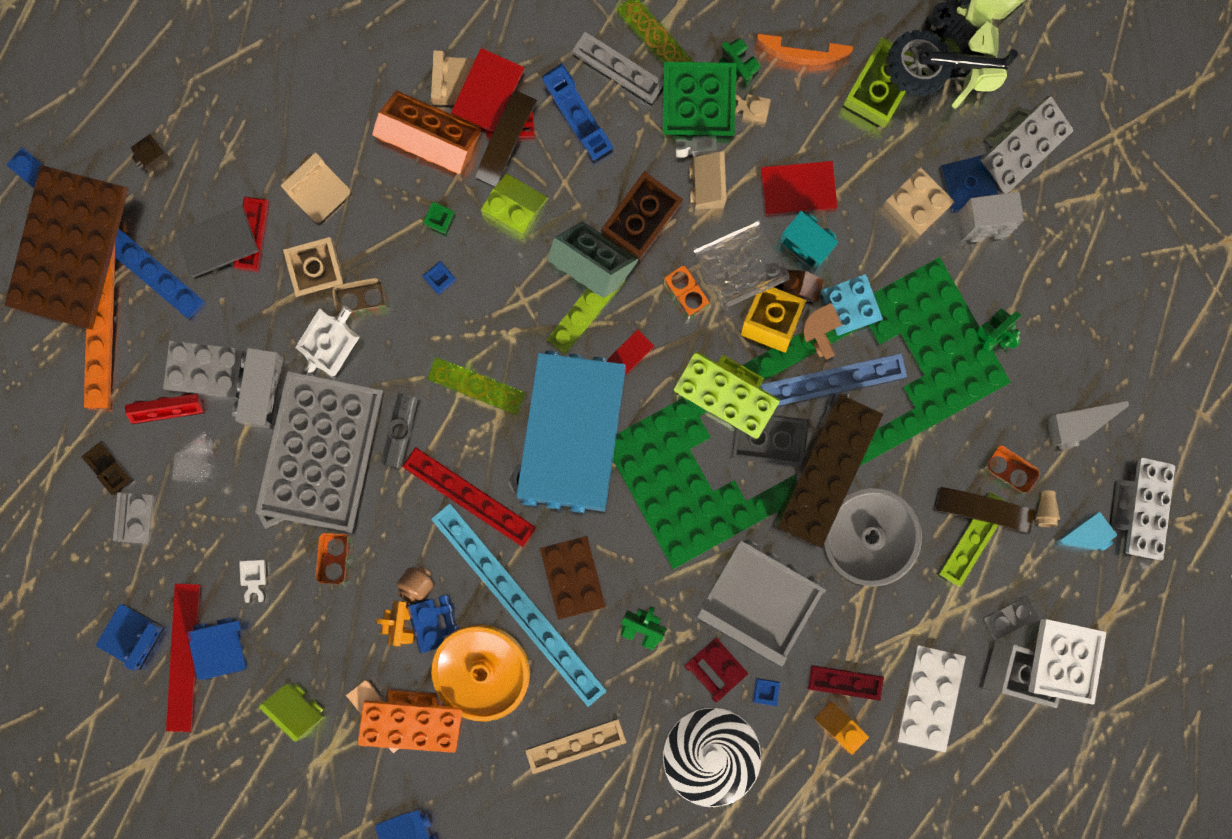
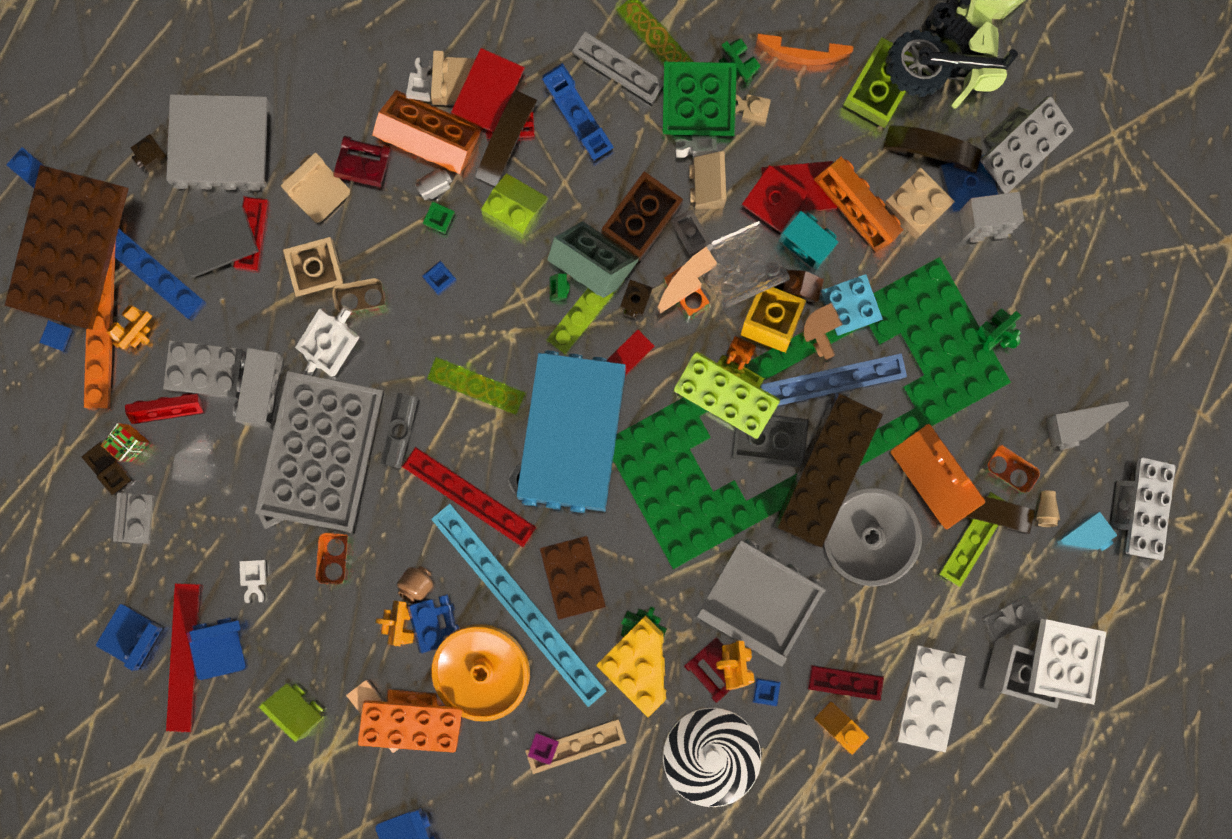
none -> blue tile [39,320,73,352]
none -> piece [101,423,150,462]
none -> light orange hips [106,305,152,349]
none -> light grey panel [166,94,270,191]
none -> dark red plate [333,135,391,188]
none -> white plate [406,58,433,102]
none -> light grey brick [415,167,452,201]
none -> magenta plate [527,733,559,765]
none -> green plate [549,273,570,301]
none -> yellow plate [596,616,666,717]
none -> dark brown brick [620,279,653,319]
none -> light nougat slope [658,247,717,313]
none -> light grey plate [670,209,714,258]
none -> light orange hips [716,641,754,690]
none -> orange plate [726,336,756,370]
none -> red plate [742,165,809,233]
none -> orange slope [814,156,903,252]
none -> dark brown slope [883,125,983,173]
none -> orange bracket [891,424,985,530]

